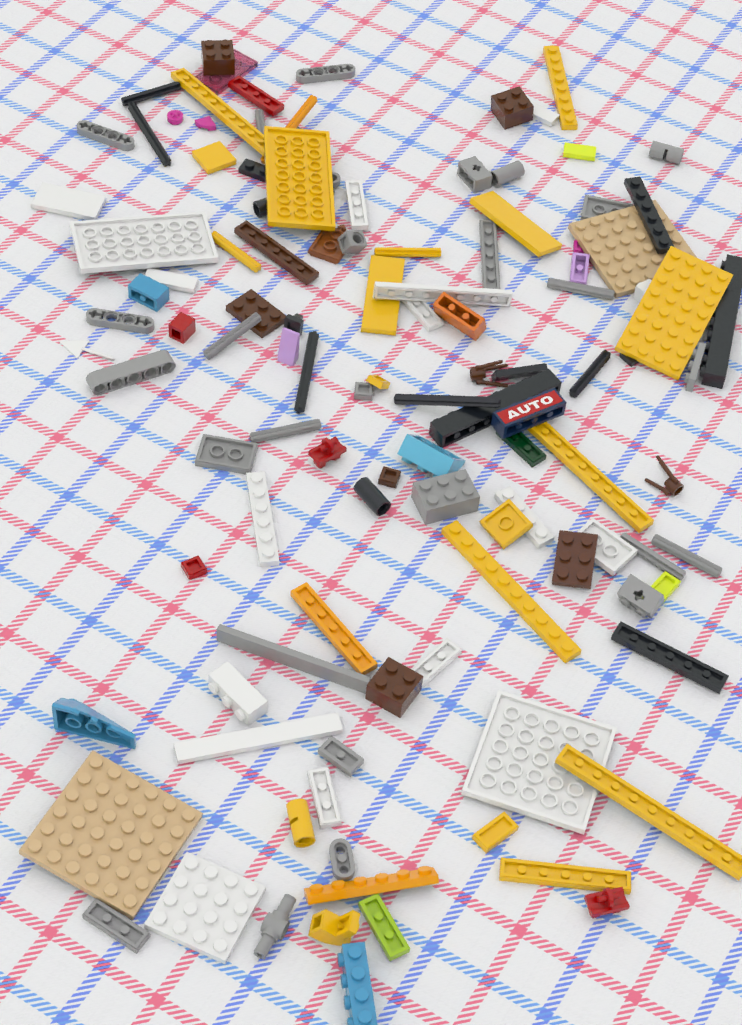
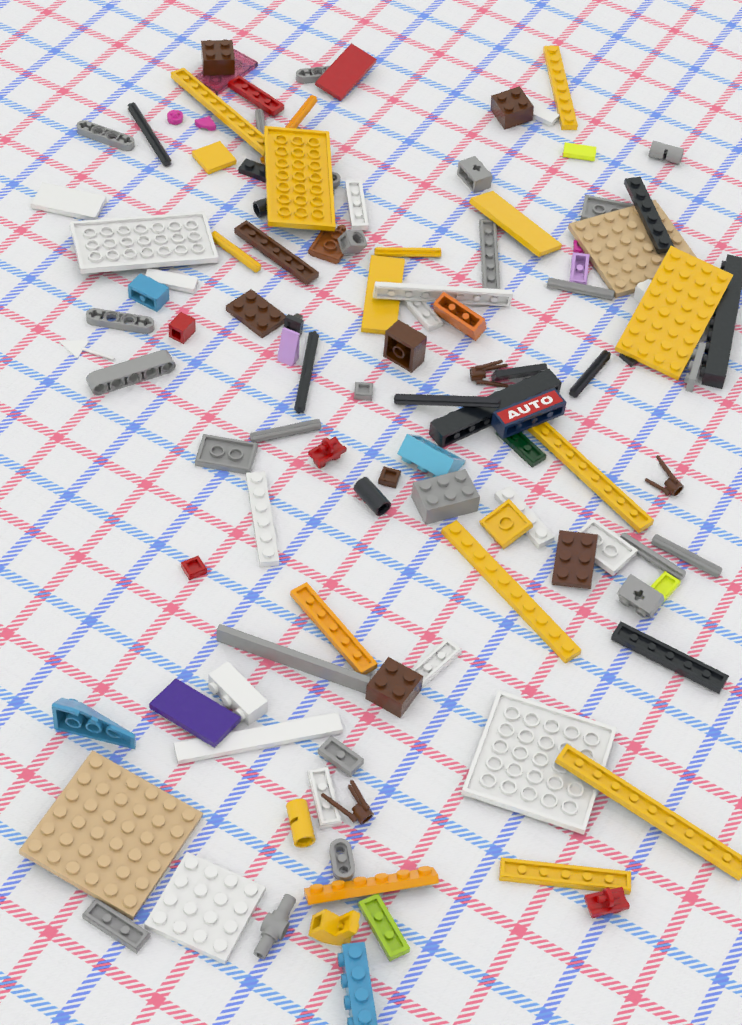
black axle [121,81,181,106] -> none
light grey axle [203,312,261,360] -> none
yellow tile [366,374,390,389] -> none
yellow tile [472,811,519,854] -> none
light grey pin [491,161,525,187] -> none
none -> dark purple tile [149,678,241,748]
none -> red tile [315,43,377,101]
none -> reddish brown plant [321,780,374,825]
none -> reddish brown brick [383,320,427,373]

